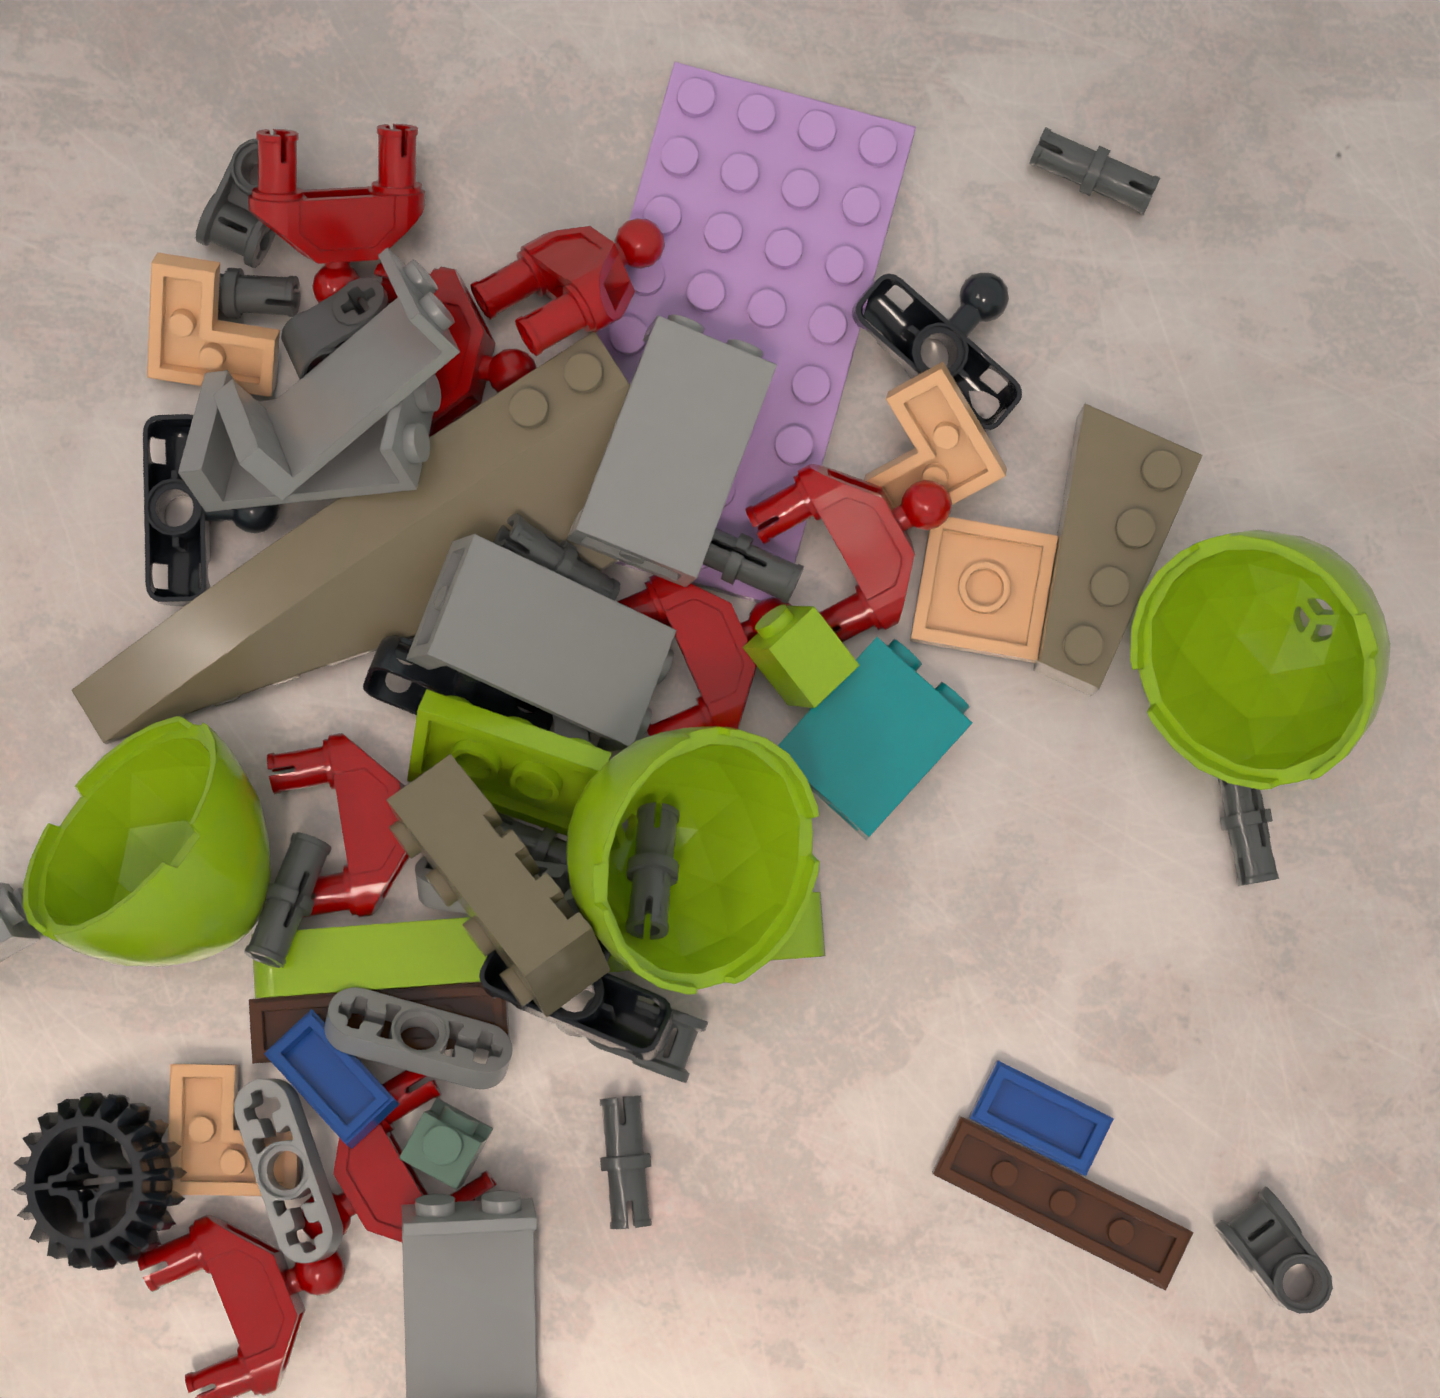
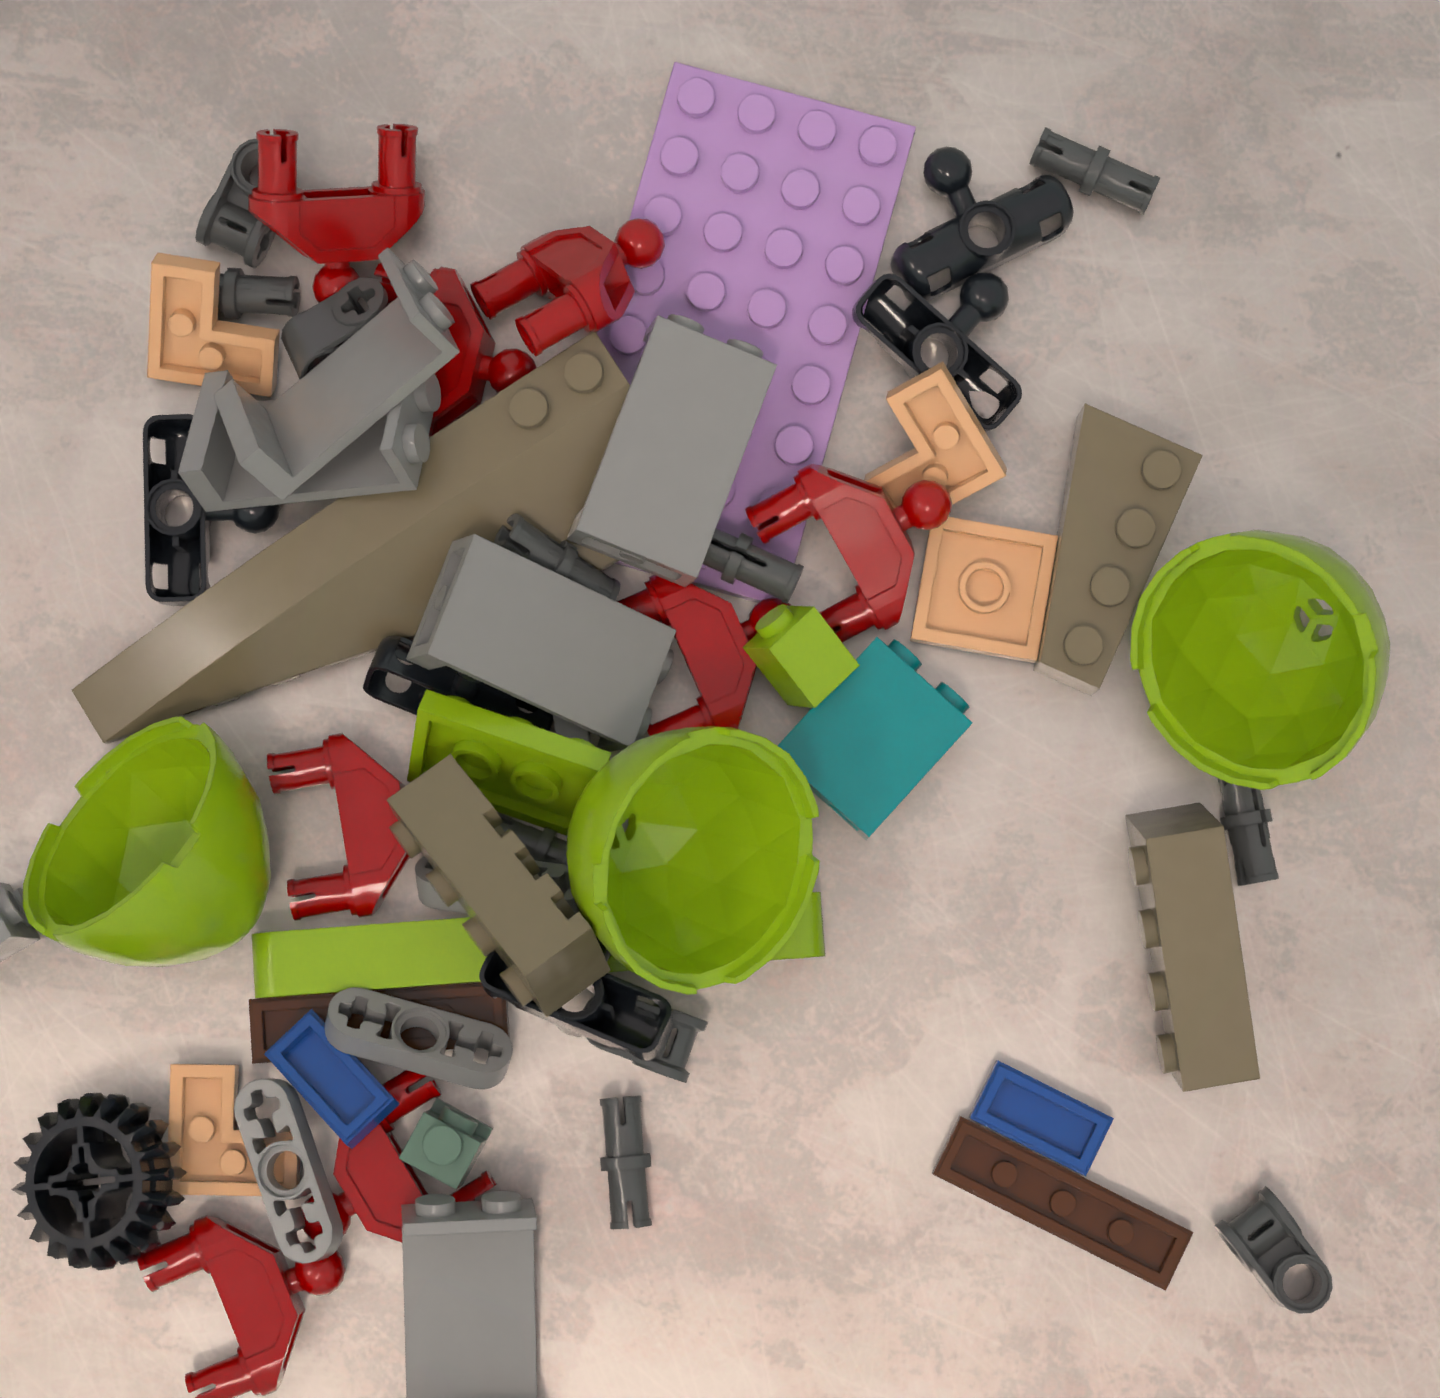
dark grey pin [244,832,332,968] -> none
dark grey pin [625,802,680,940] -> none
none -> black piece [890,146,1074,302]
none -> dark tan wedge [1125,802,1260,1092]

